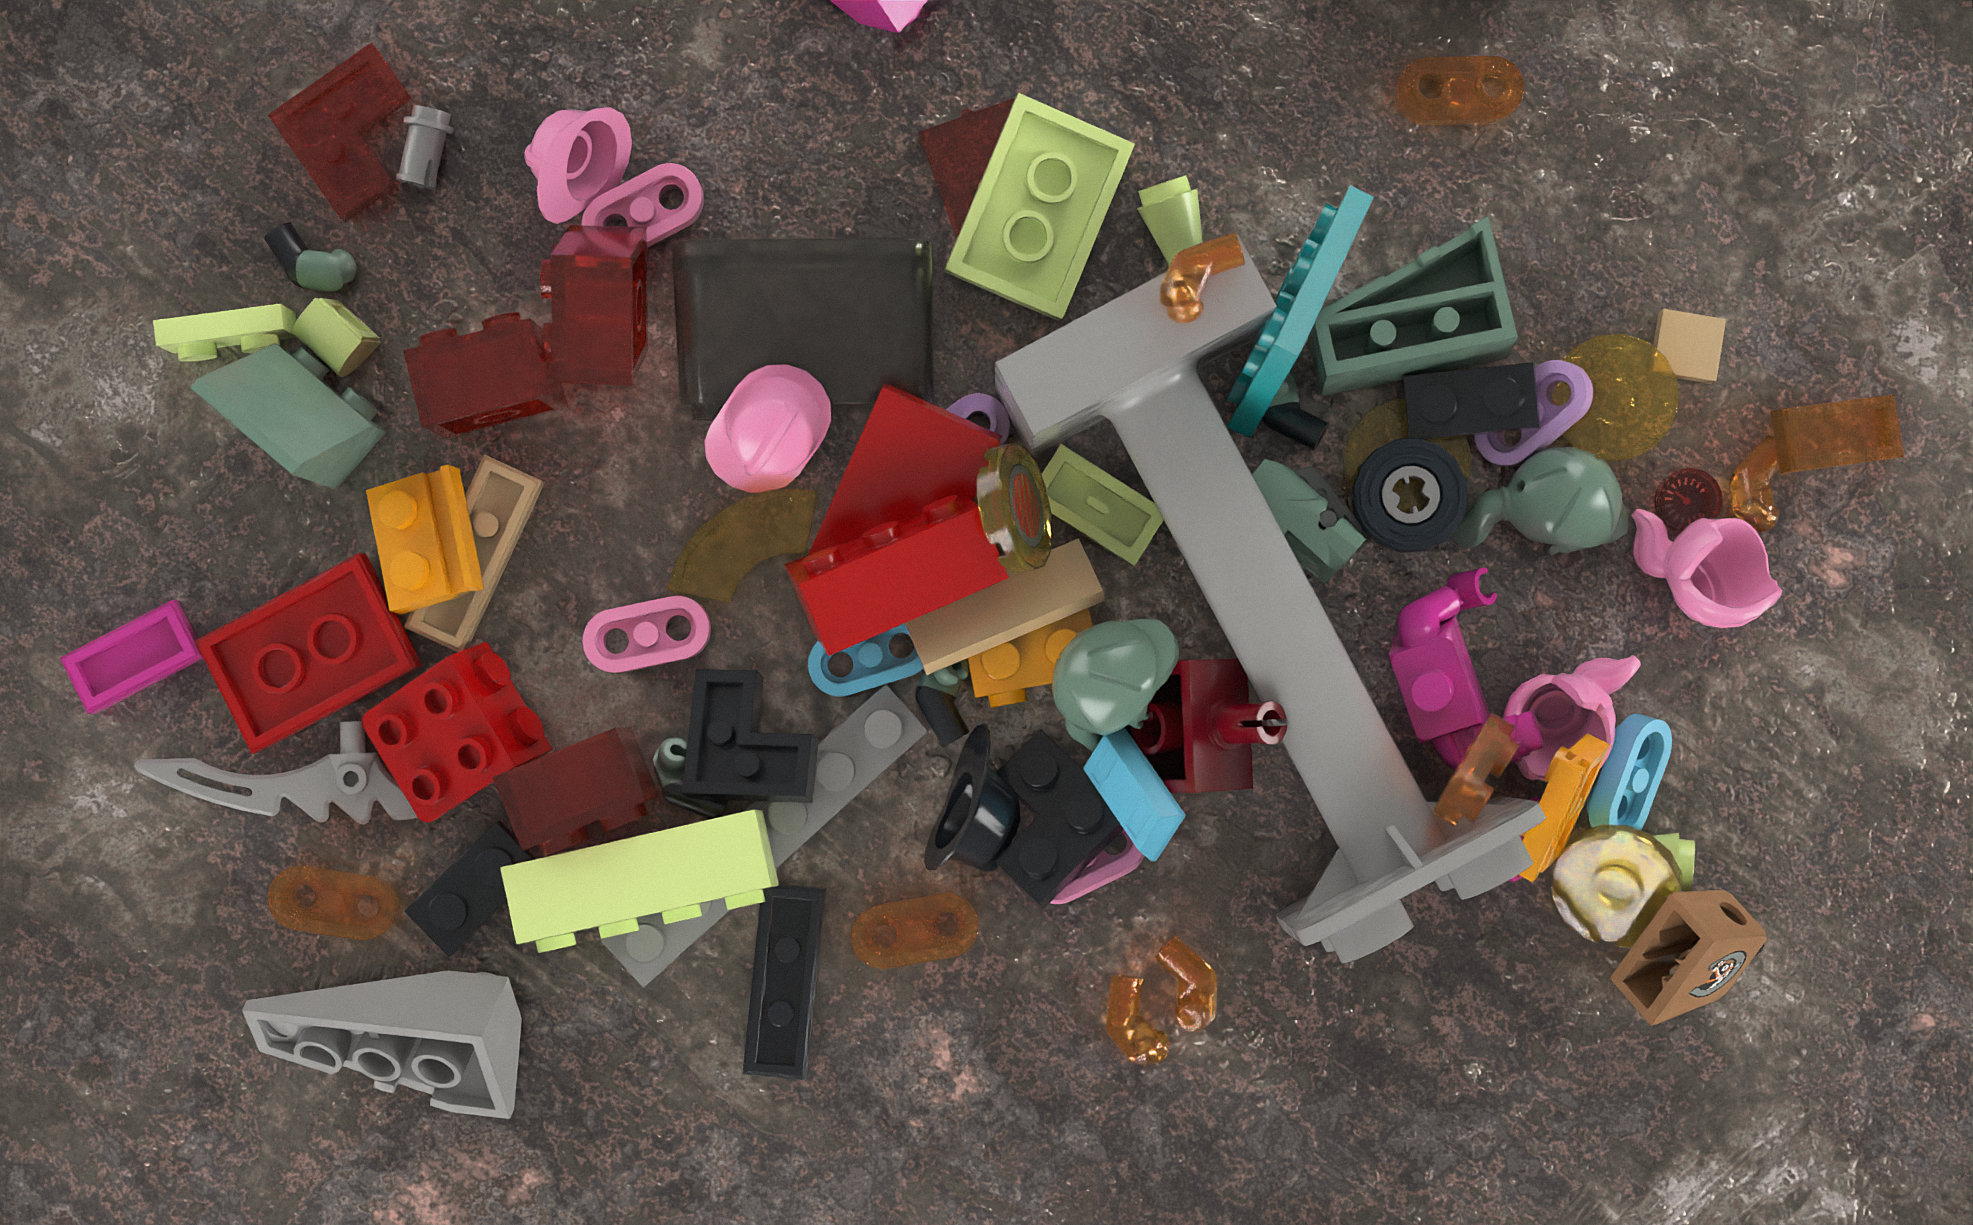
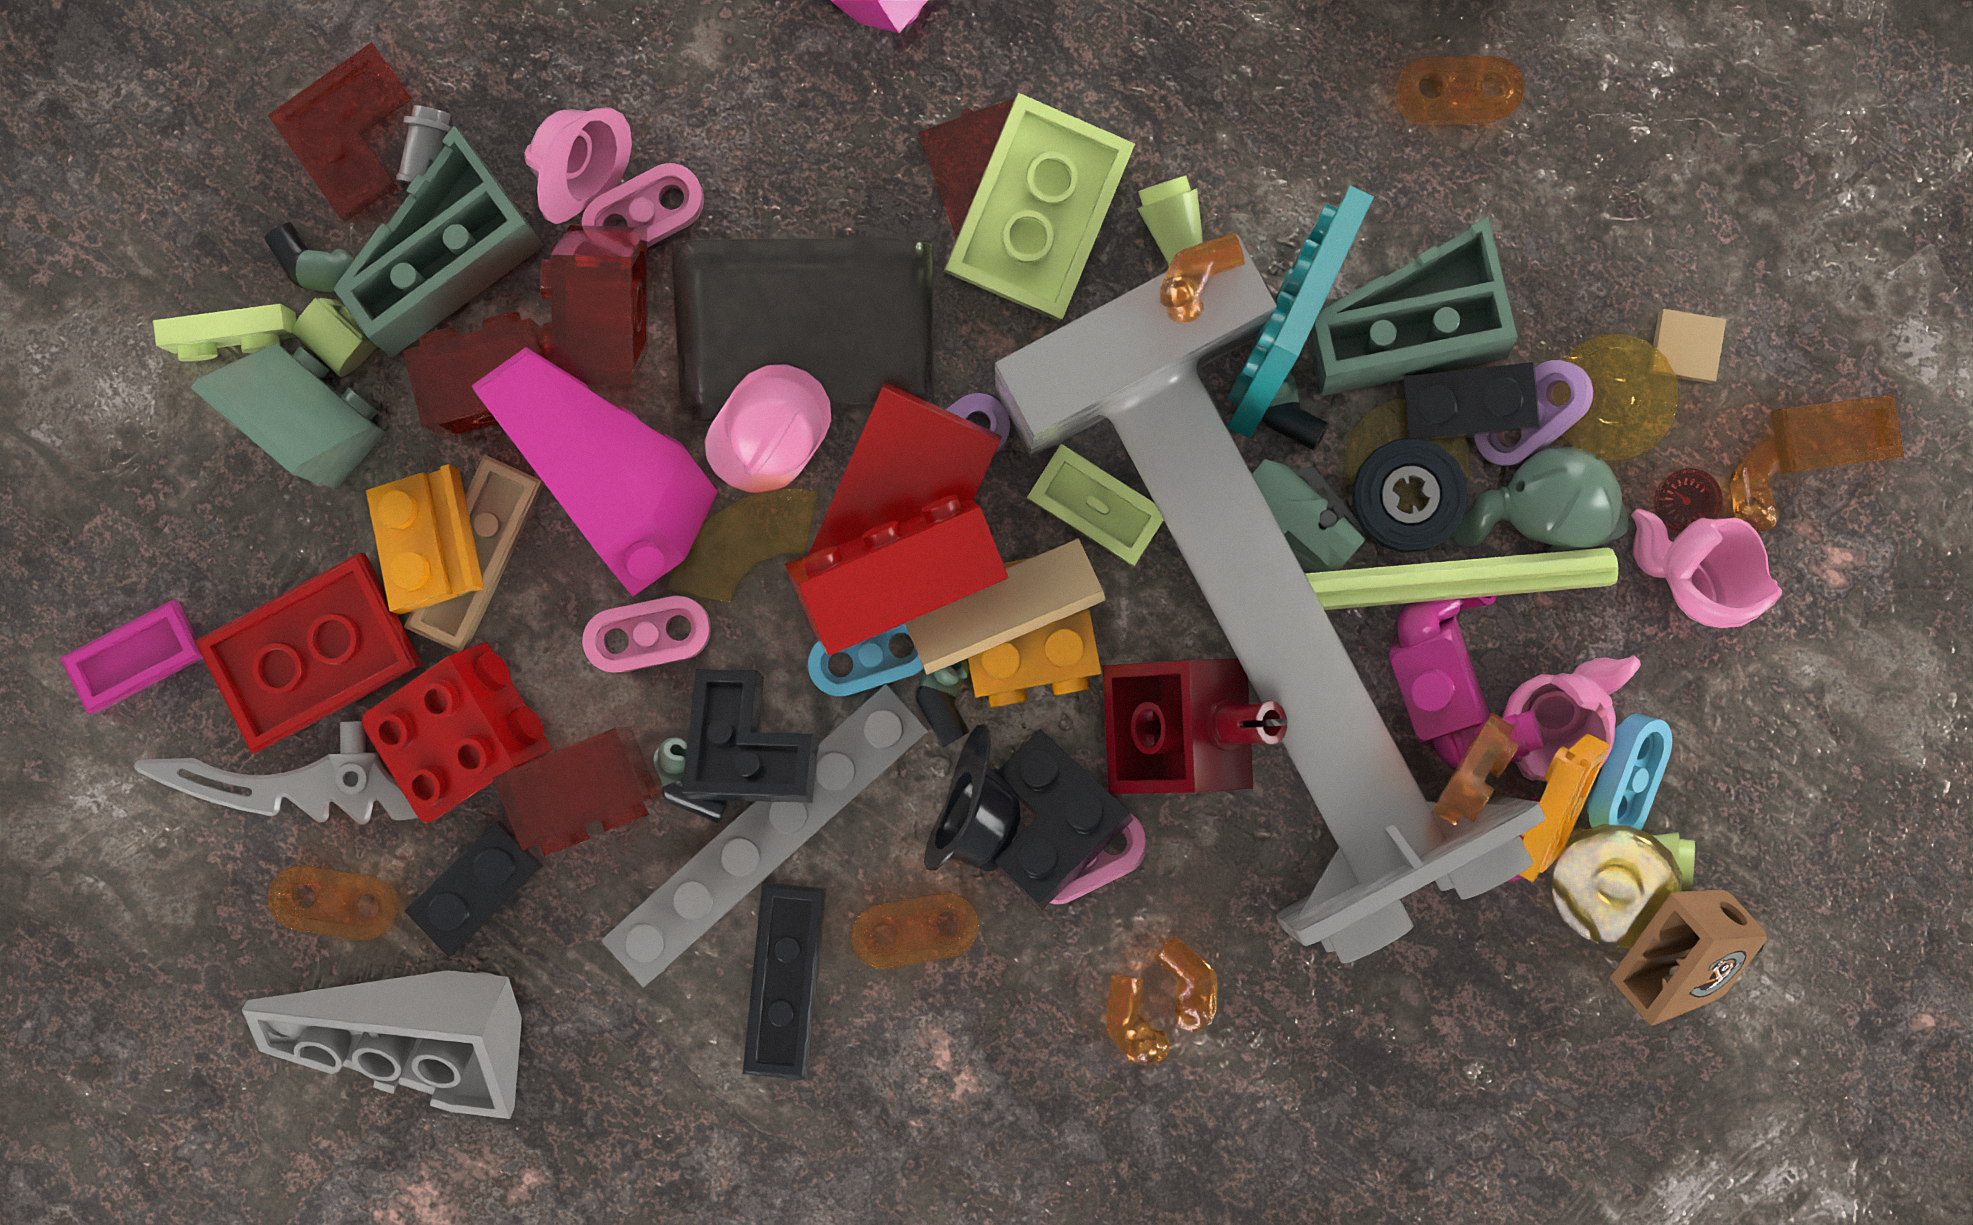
yellowish green brick [500,809,779,953] -> none
clear yellow tile [977,442,1053,574] -> none
sand green piece [1052,619,1179,753] -> none
medium azure tile [1083,727,1186,861] -> none
none -> sand green wedge [333,125,545,358]
none -> dark pink wedge [472,347,718,597]
none -> yellowish green axle [1305,548,1619,610]

